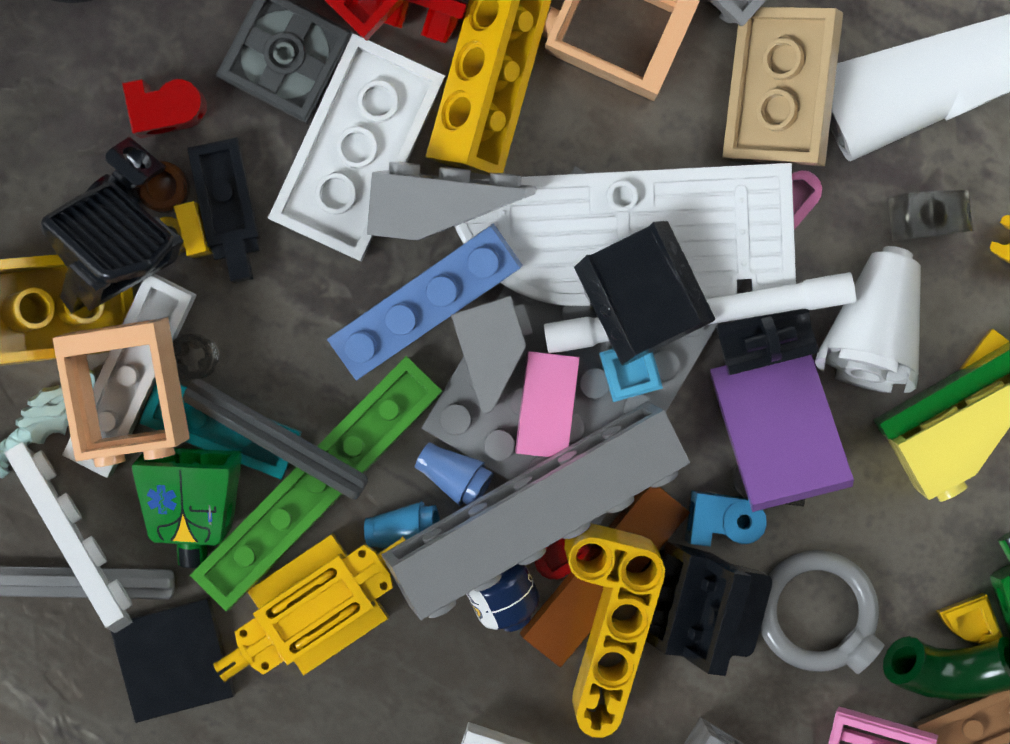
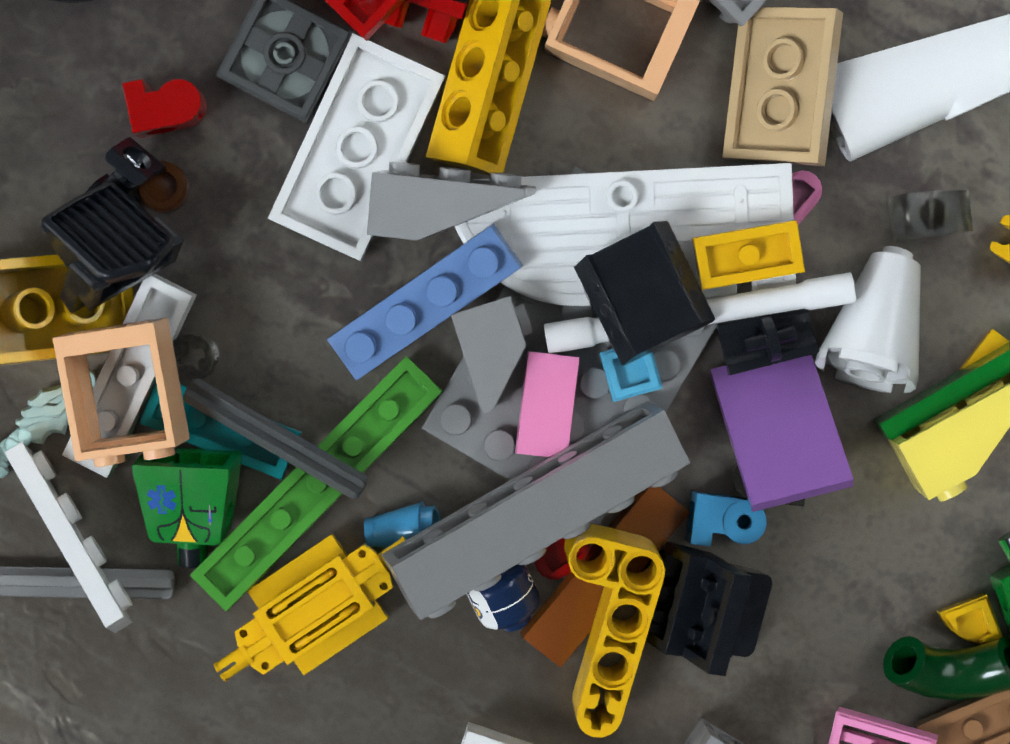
black tile [111,597,236,723] -> none
yellow tile [159,201,213,259] -> none
black hinge [187,137,260,283] -> none
medium blue cone [415,442,494,506] -> none
light grey piece [760,550,885,674] -> none
none -> yellow plate [692,220,805,290]

